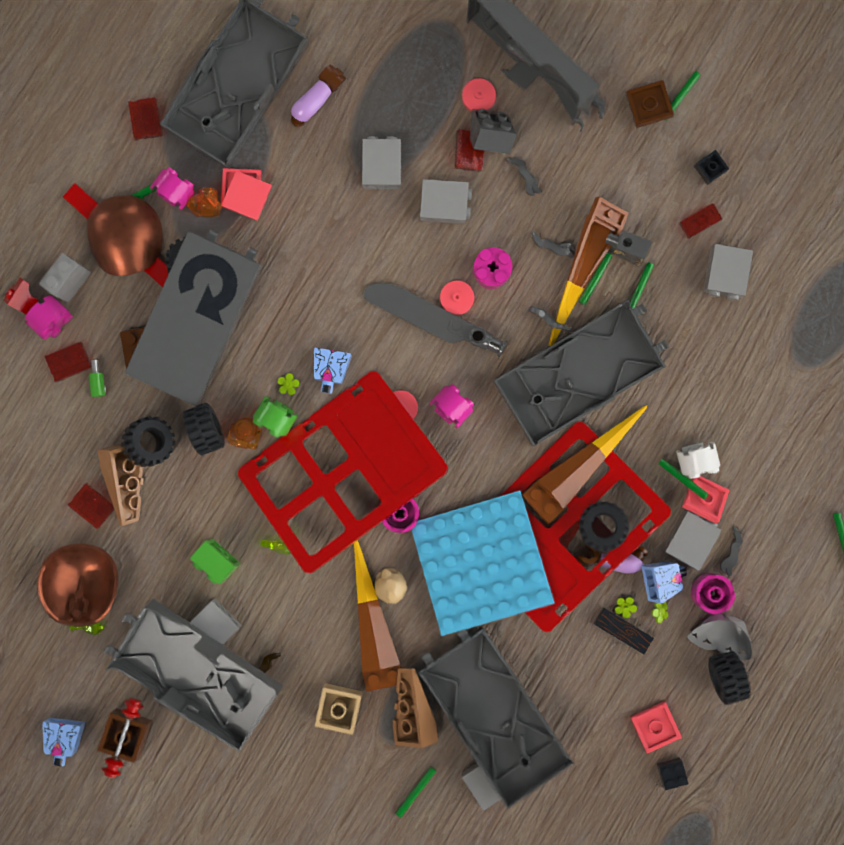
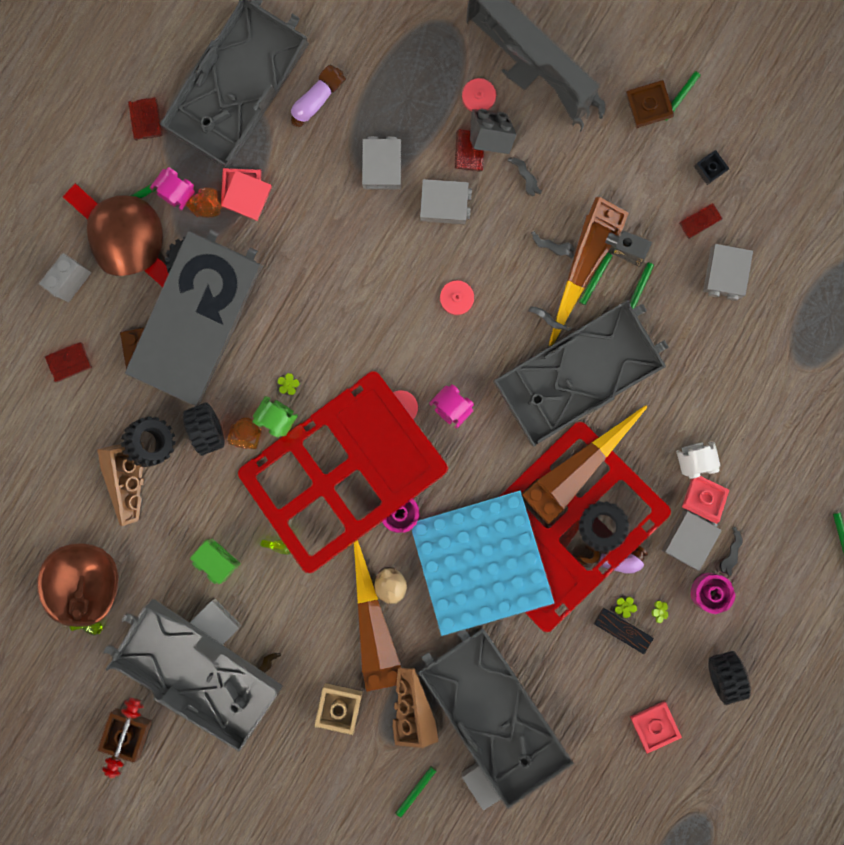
red brick [4,278,38,315] -> none
dark pink brick [25,295,73,340] -> none
light blue torso [43,718,86,766] -> none
clear red plate [68,483,115,529] -> none
bright green piece [89,360,106,397] -> none
light blue torso [314,348,352,394] -> none
dark grey piece [364,283,507,357] -> none
dark pink brick [473,247,512,289] -> none
light blue torso [641,561,687,603] -> none
black piece [657,757,689,791] -> none
green bar [658,458,709,500] -> none
light grey piece [687,613,752,660] -> none

